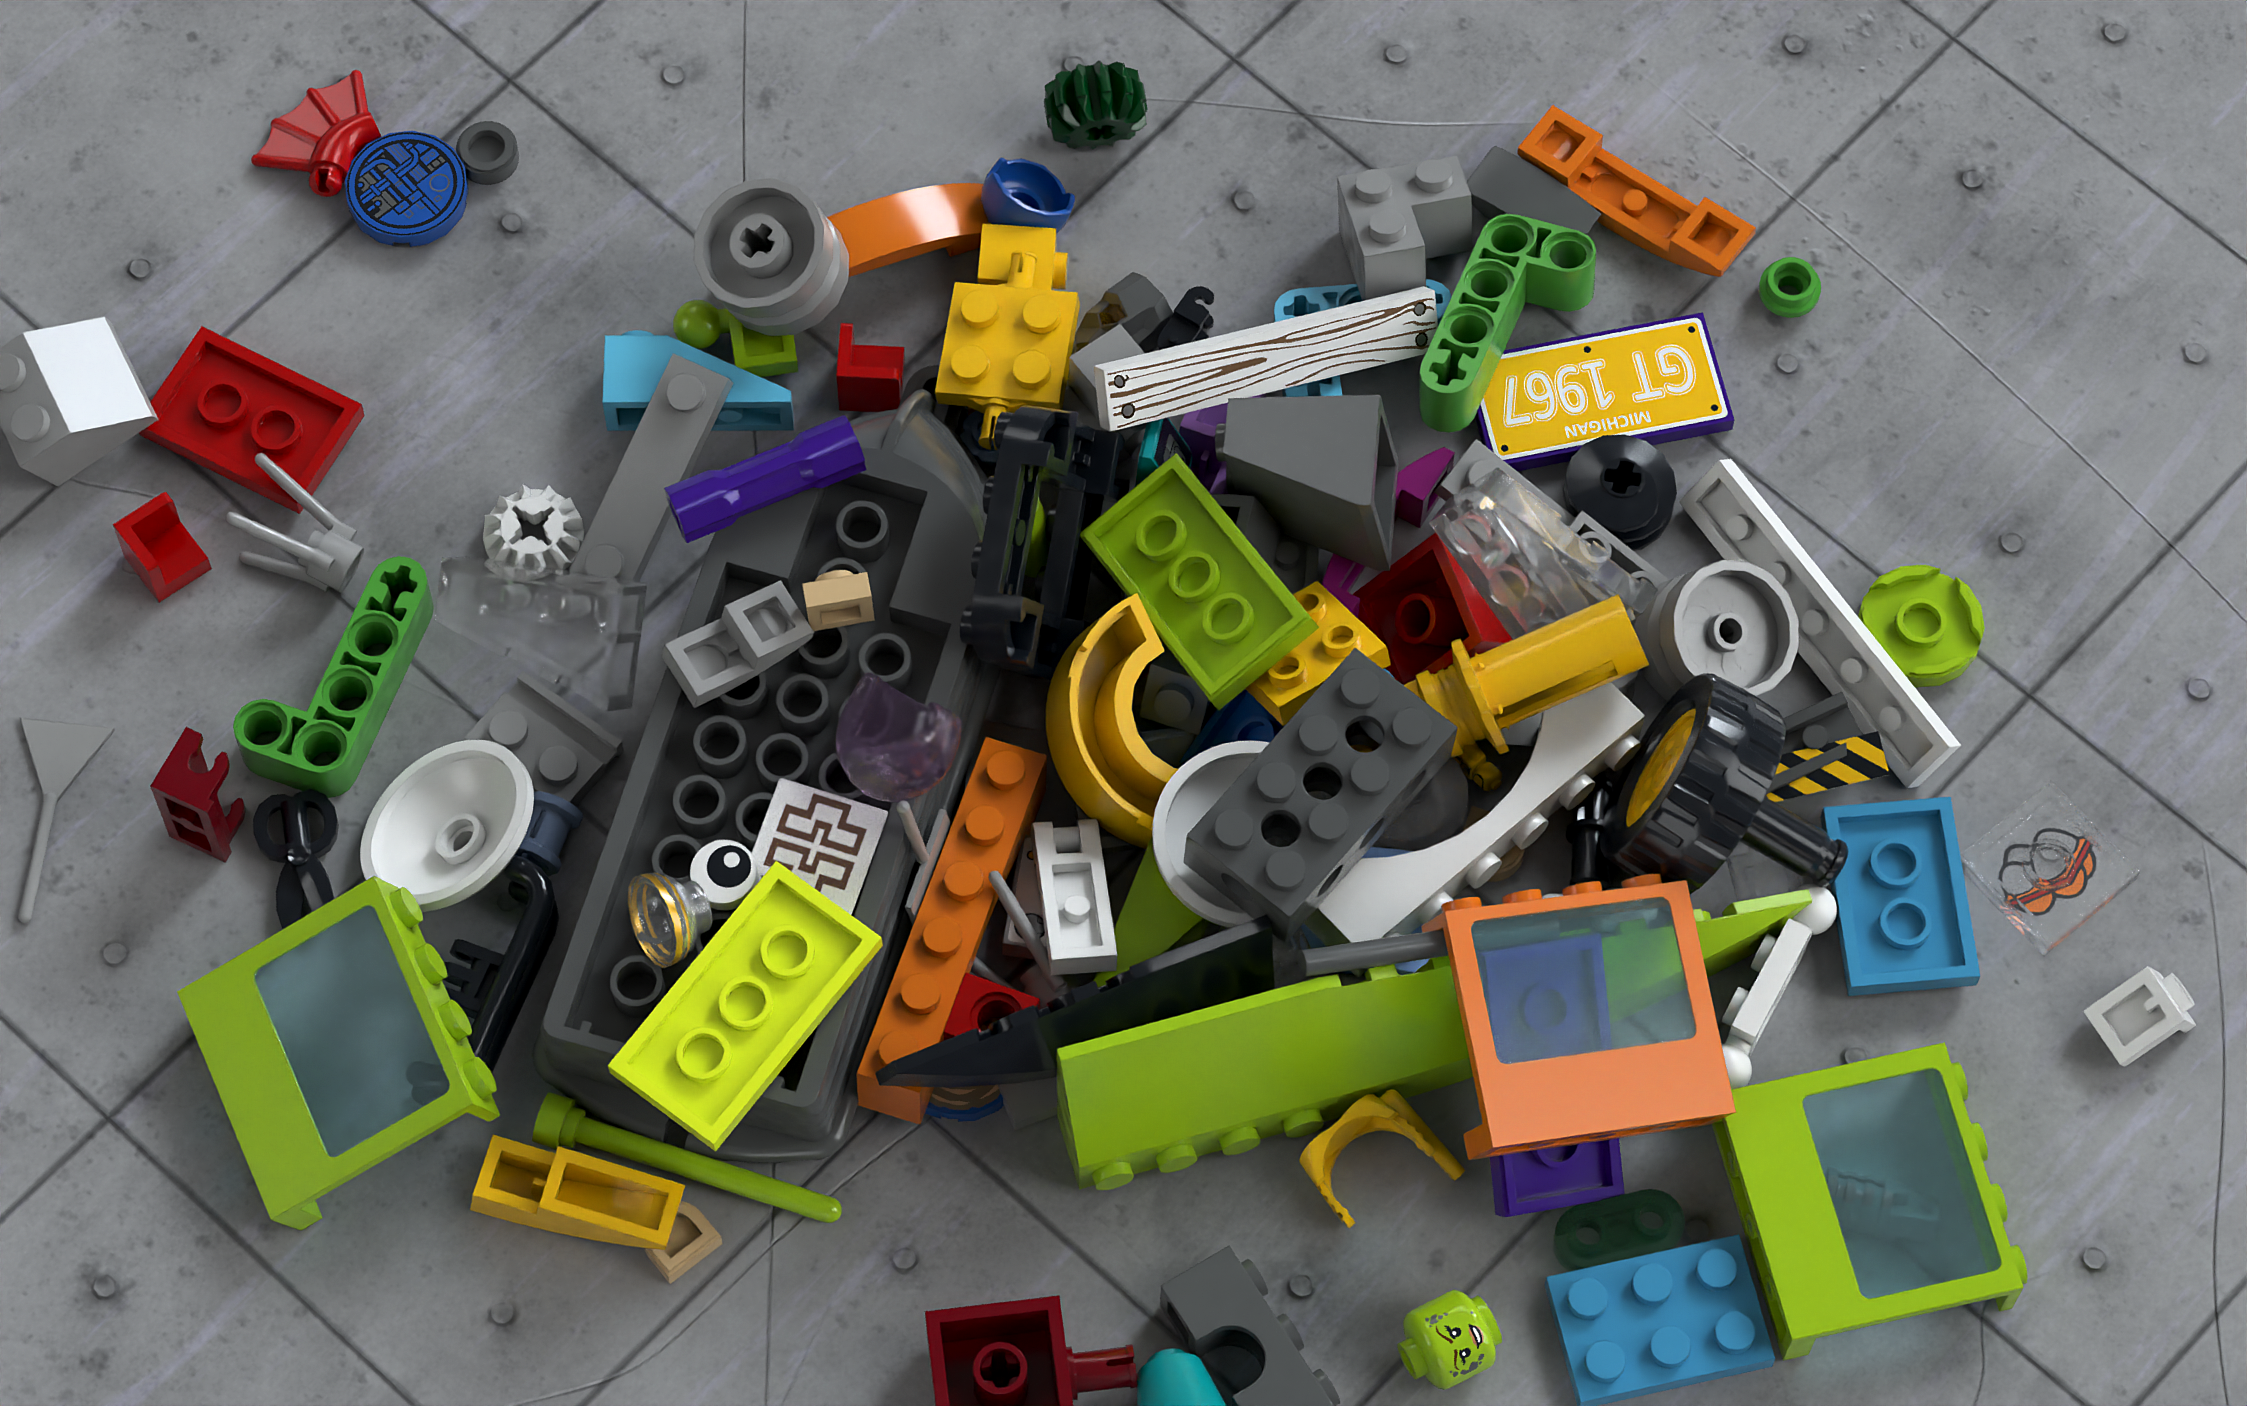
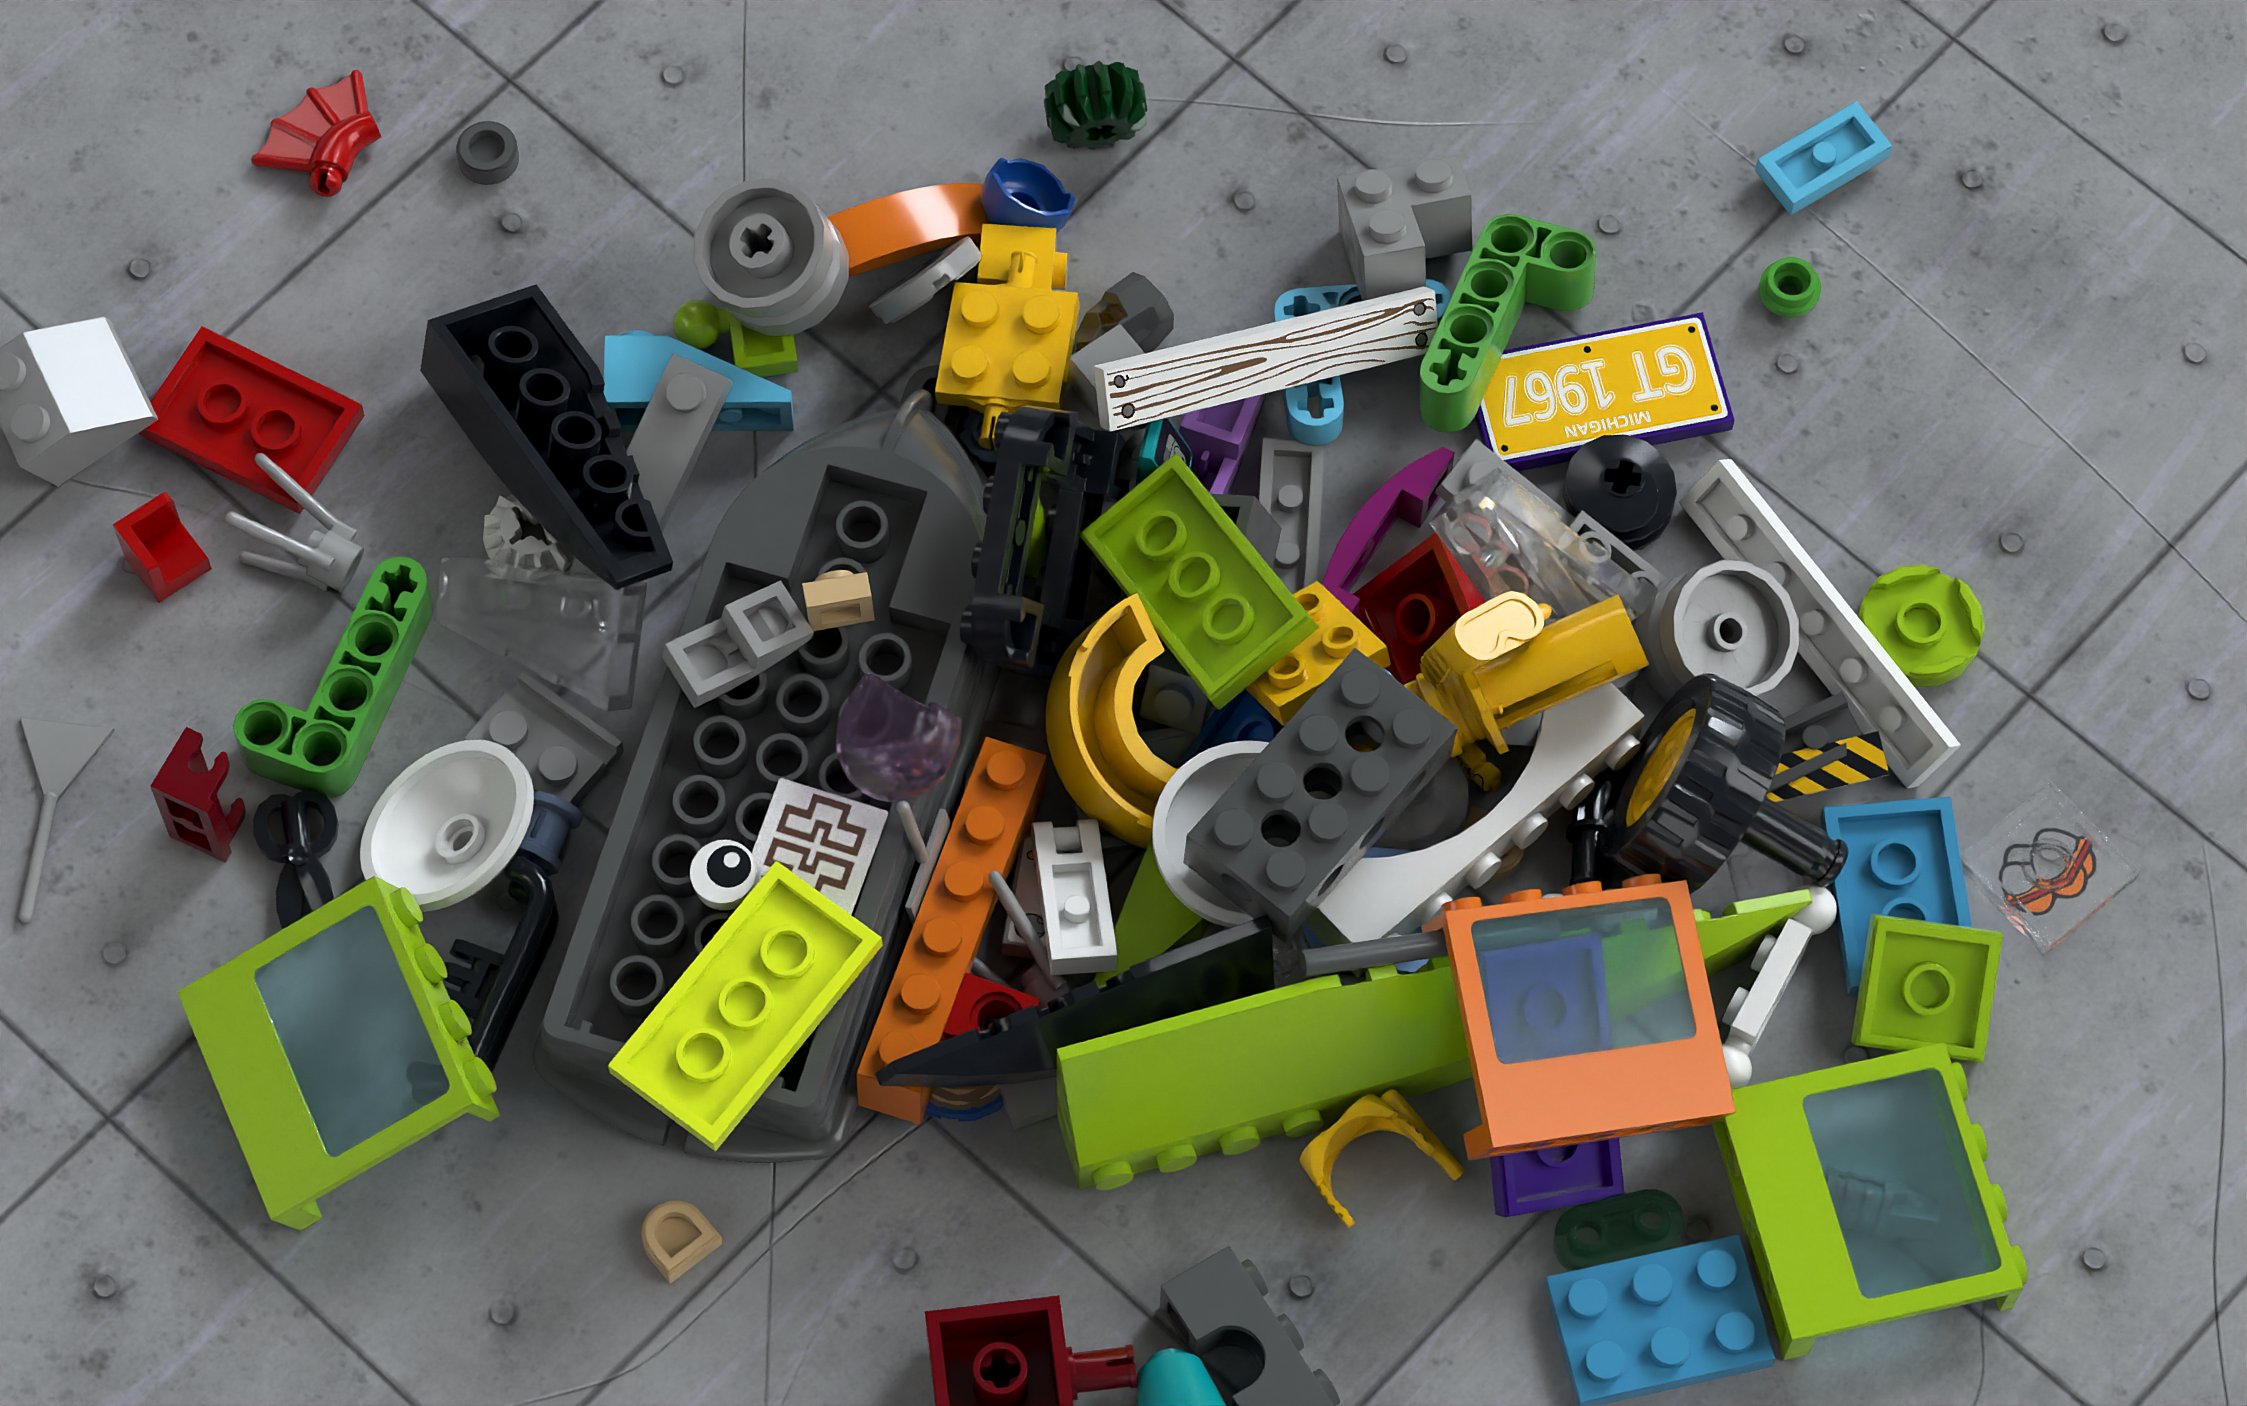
blue tile [345,130,468,247] -> none
yellow slope [470,1134,686,1250] -> none
lime piece [532,1092,842,1223] -> none
clear piece [628,873,712,968] -> none
dark purple axle [664,415,867,543] -> none
red panel [836,323,905,412] -> none
black piece [1158,286,1214,350] -> none
dark grey slope [1215,395,1399,571] -> none
lime head [1397,1290,1502,1390] -> none
dark grey slope [1467,146,1601,235] -> none
orange slope [1517,105,1756,277] -> none
white bracket [2084,966,2196,1067] -> none
none -> black wedge [420,284,673,590]
none -> light grey tile [869,236,982,325]
none -> yellow helmet [1419,591,1552,685]
none -> medium azure plate [1755,101,1892,215]
none -> lime tile [1851,913,2003,1063]

